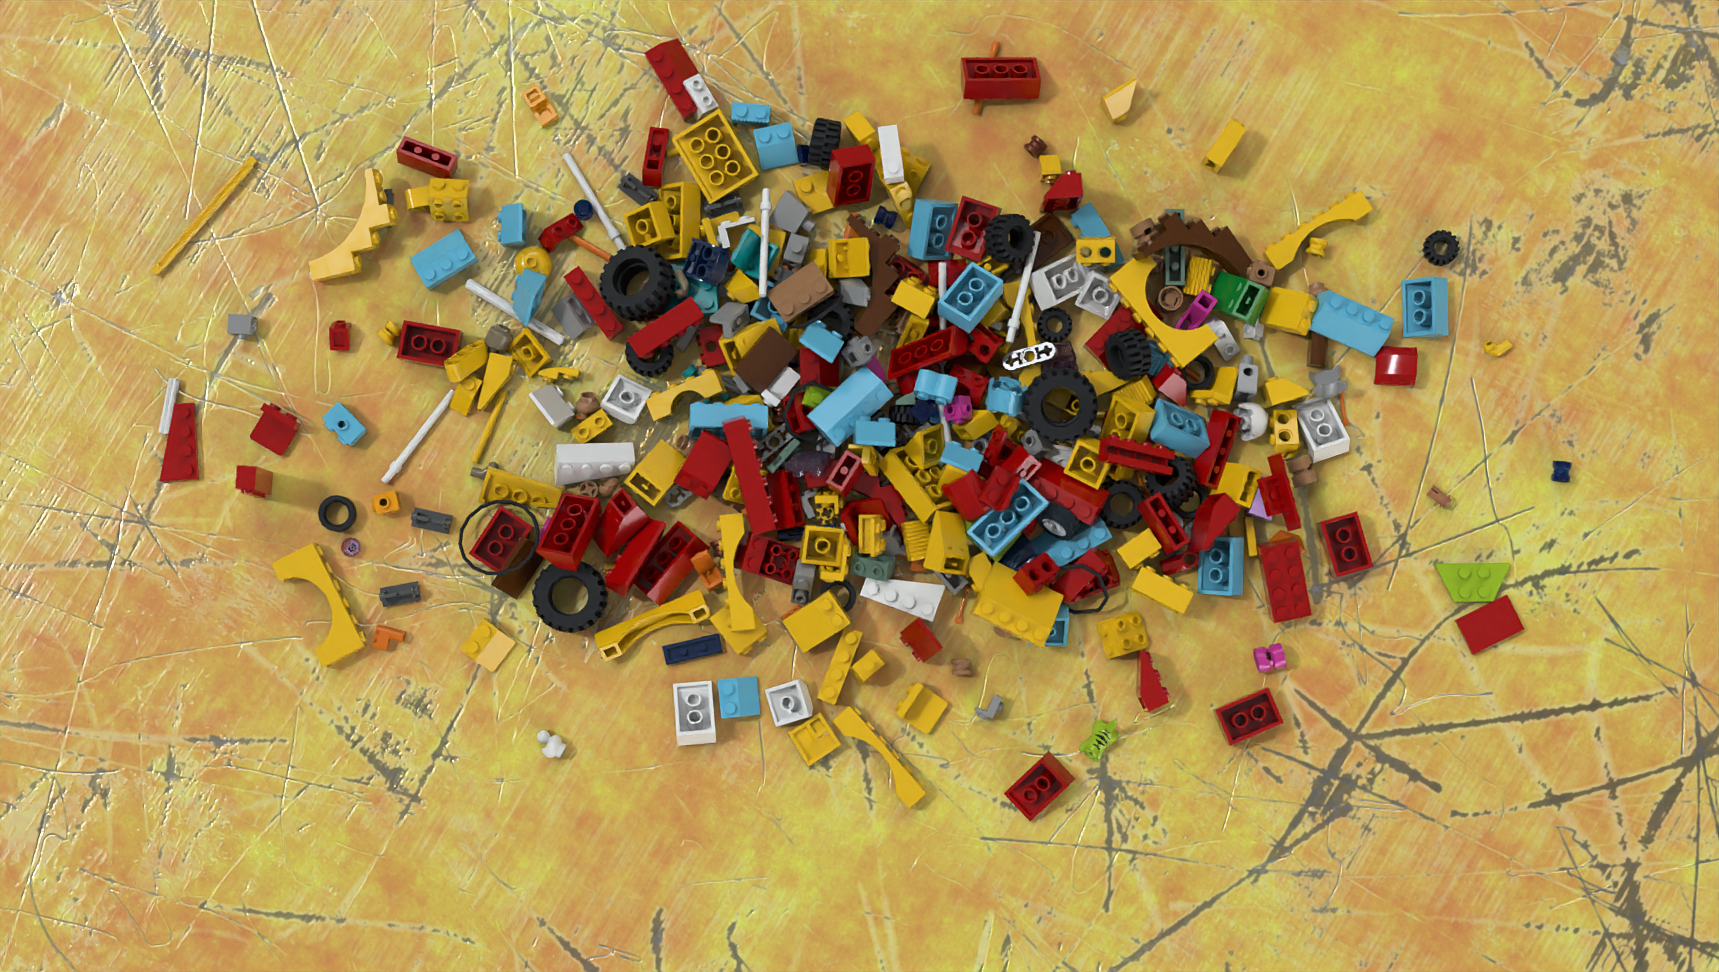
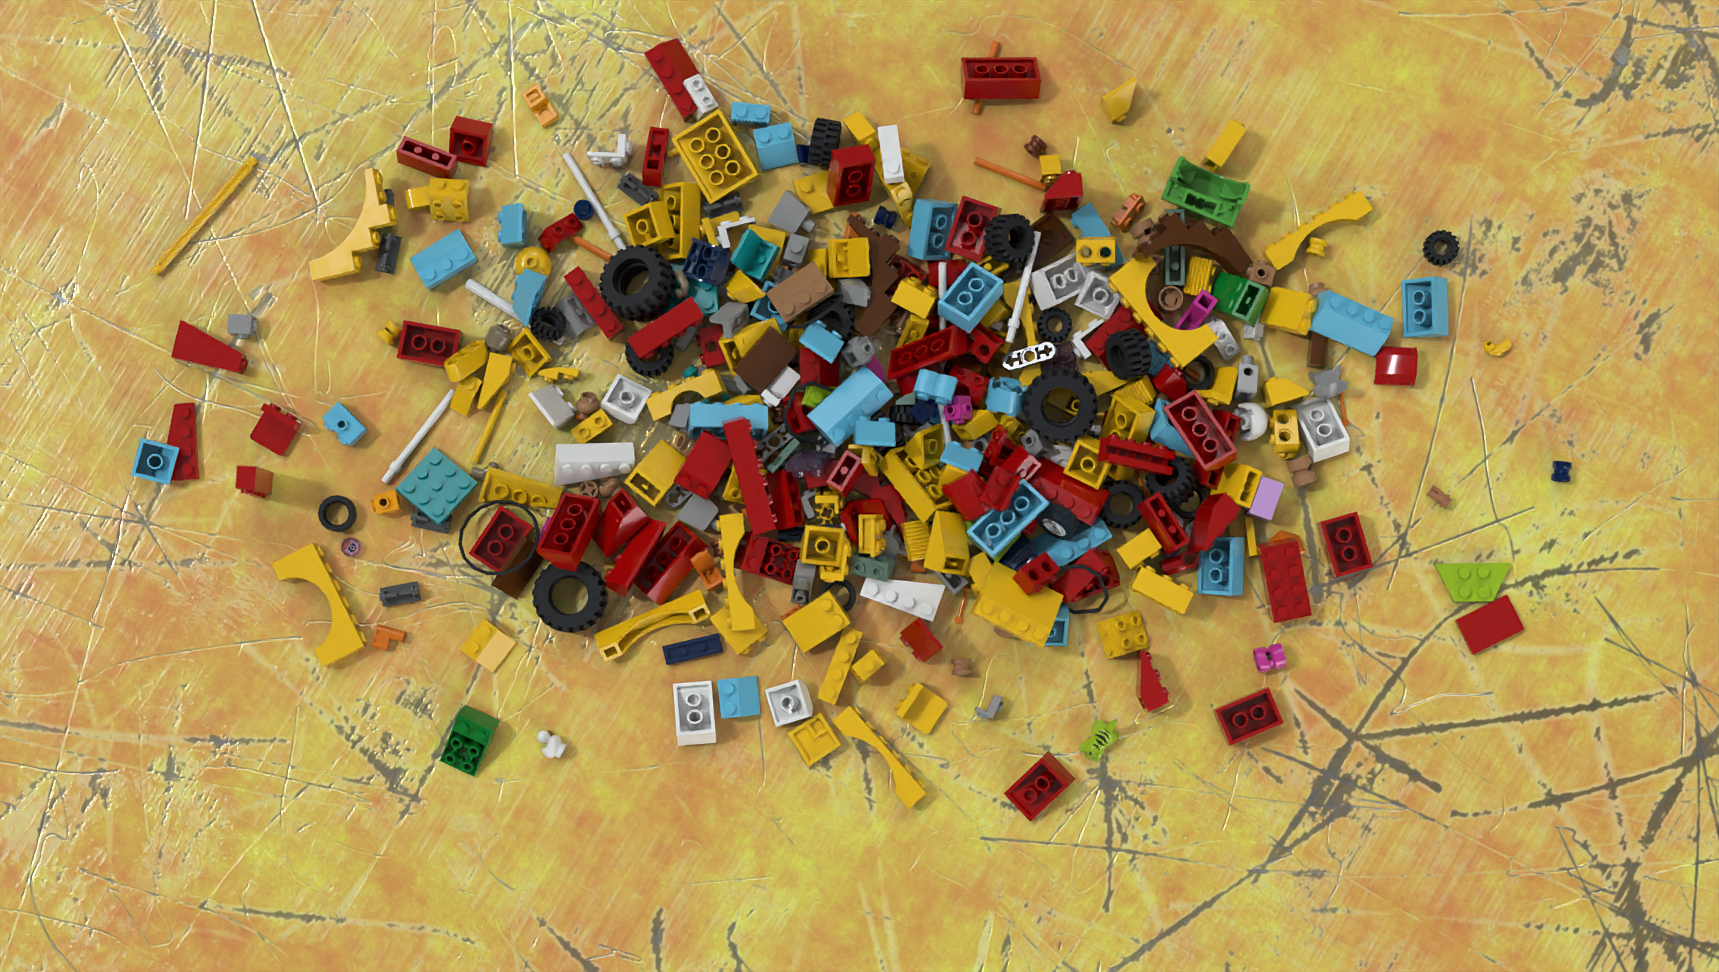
white axle [159,378,180,434] -> none
red bracket [329,320,351,351] -> none
white bar [759,188,771,297] -> none
red bracket [1257,453,1301,532] -> none
none -> medium azure slope [131,437,179,485]
none -> red slope [171,320,248,375]
none -> dark grey hinge [375,233,402,274]
none -> teal plate [395,447,478,526]
none -> green slope [440,705,500,777]
none -> red slope [449,116,493,167]
none -> black tyre [530,306,567,342]
none -> white bracket [587,134,632,167]
none -> light grey brick [669,403,690,434]
none -> light grey torso [676,493,720,532]
none -> orange bar [974,157,1047,191]
none -> white bracket [1071,318,1104,361]
none -> orange hinge [1111,193,1146,233]
none -> bright green piece [1161,156,1251,228]
none -> red slope [1163,389,1238,471]

